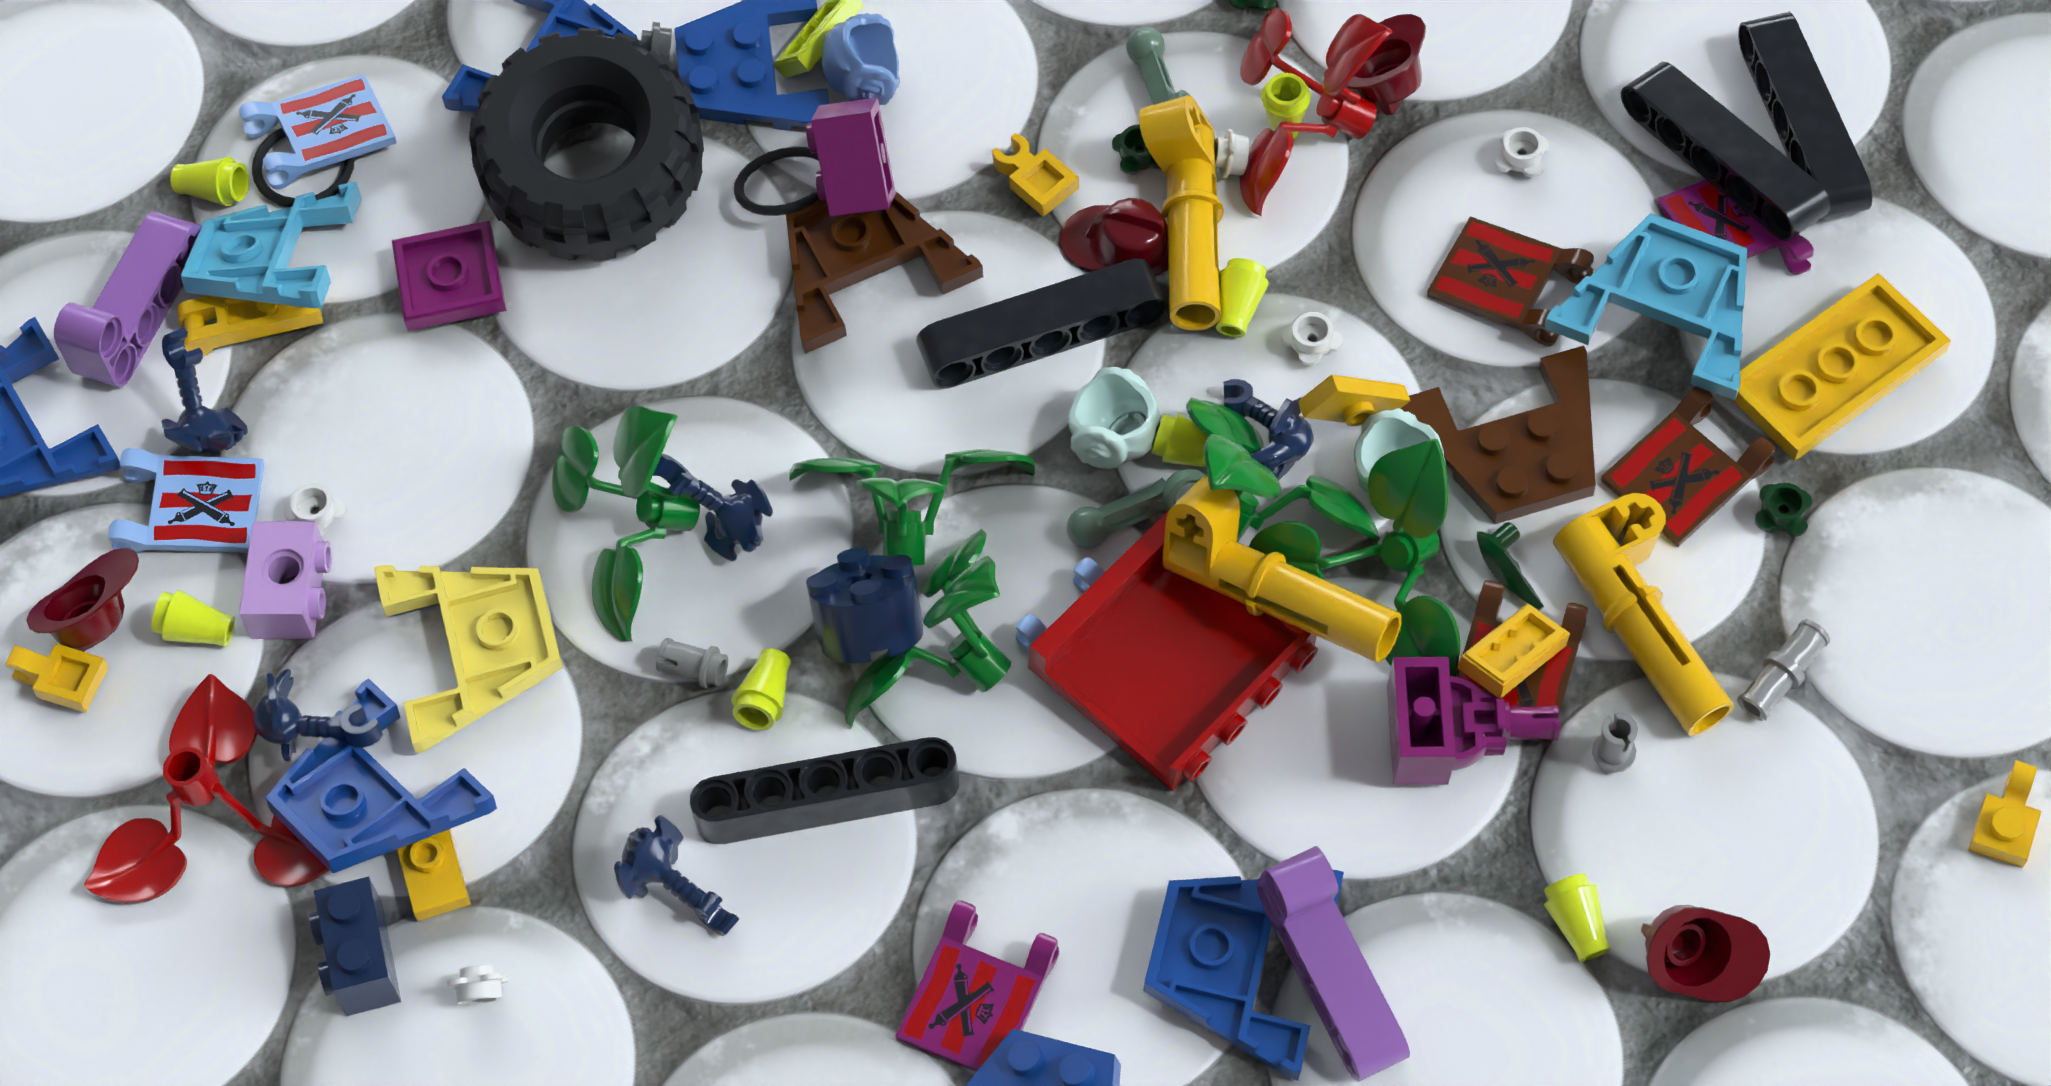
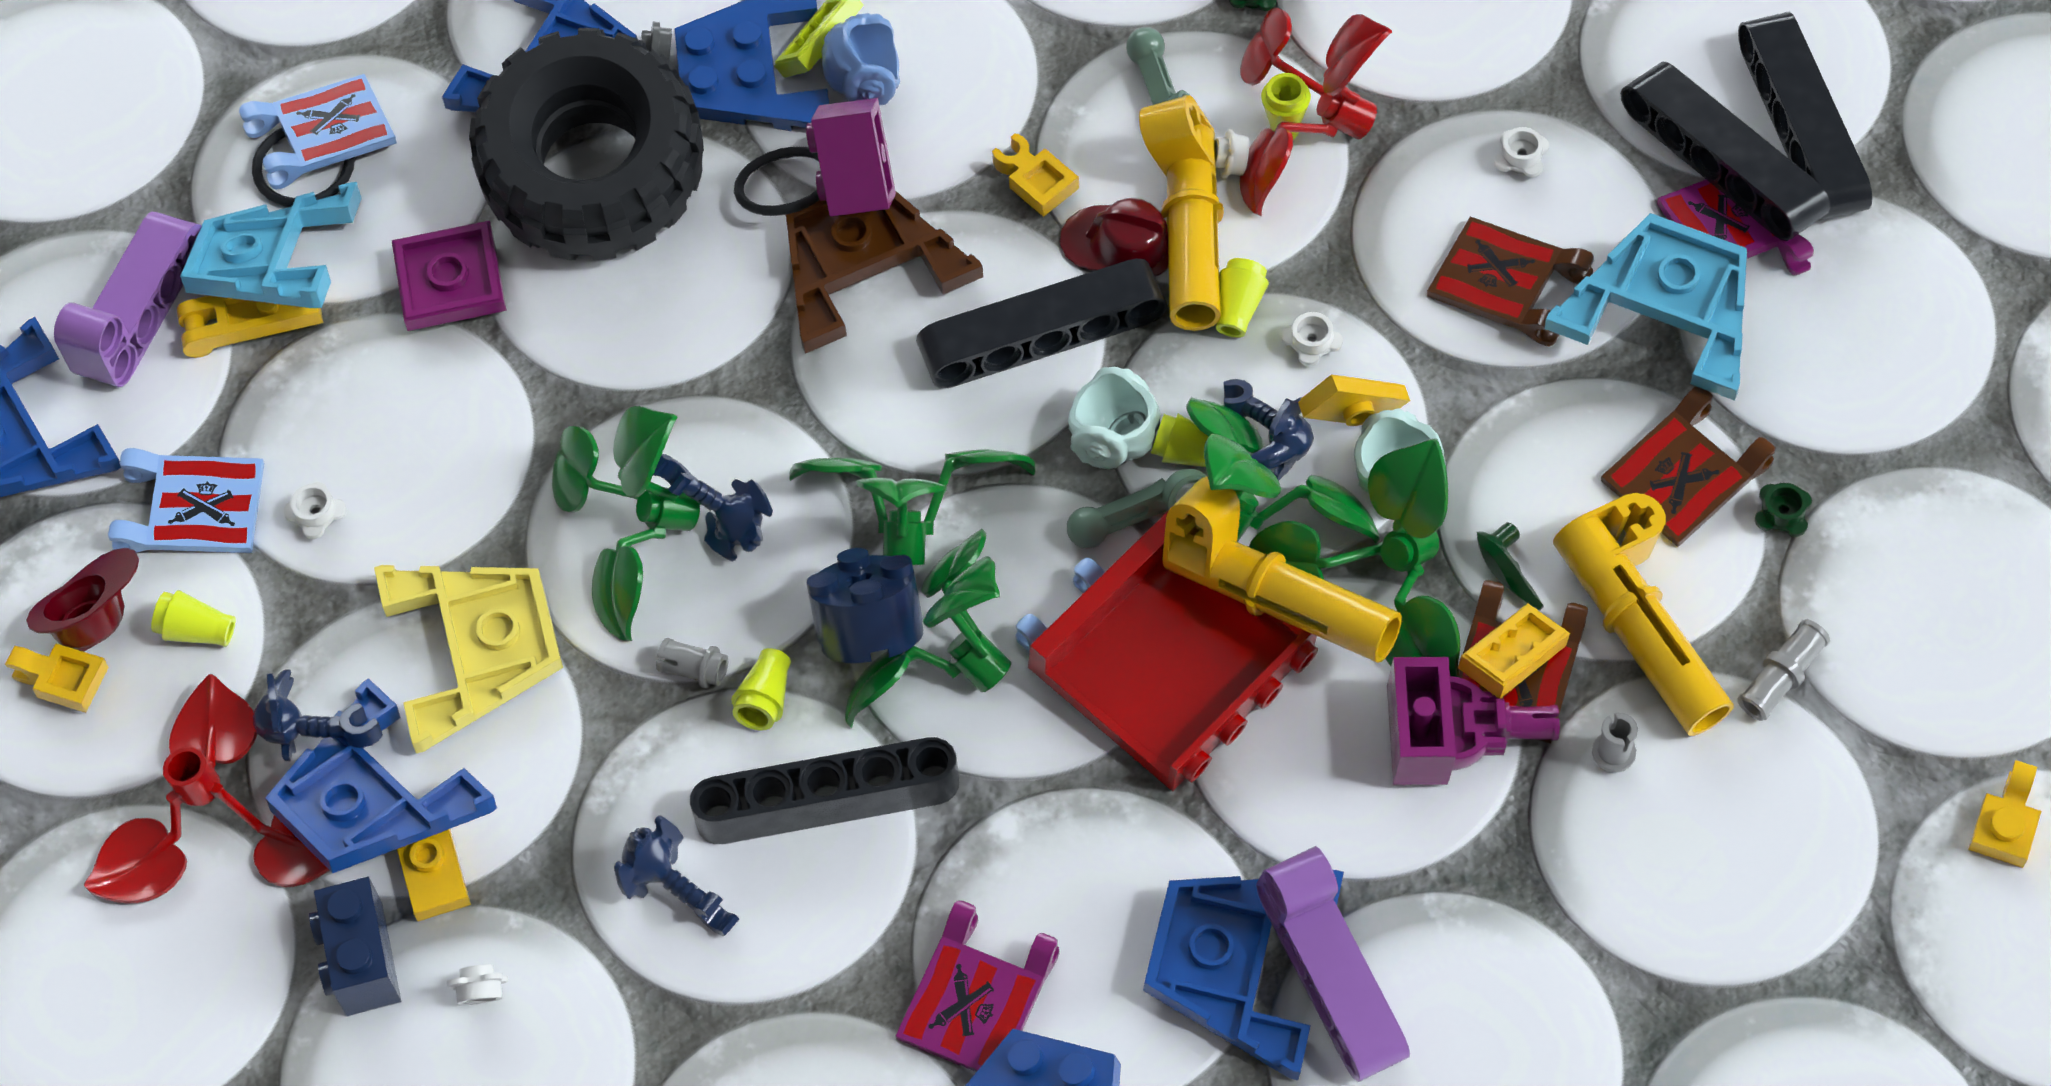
dark blue piece [161,328,248,453] -> none
neon yellow cone [170,157,249,206] -> none
lavender brick [239,521,332,639] -> none
dark green plate [1112,124,1160,175] -> none
dark red piece [1346,14,1426,115] -> none
reddish brown wing [1400,345,1596,524] -> none
neon yellow cone [1544,873,1611,962] -> none
dark red piece [1641,905,1771,1002] -> none
yellow plate [1731,273,1951,461] -> none

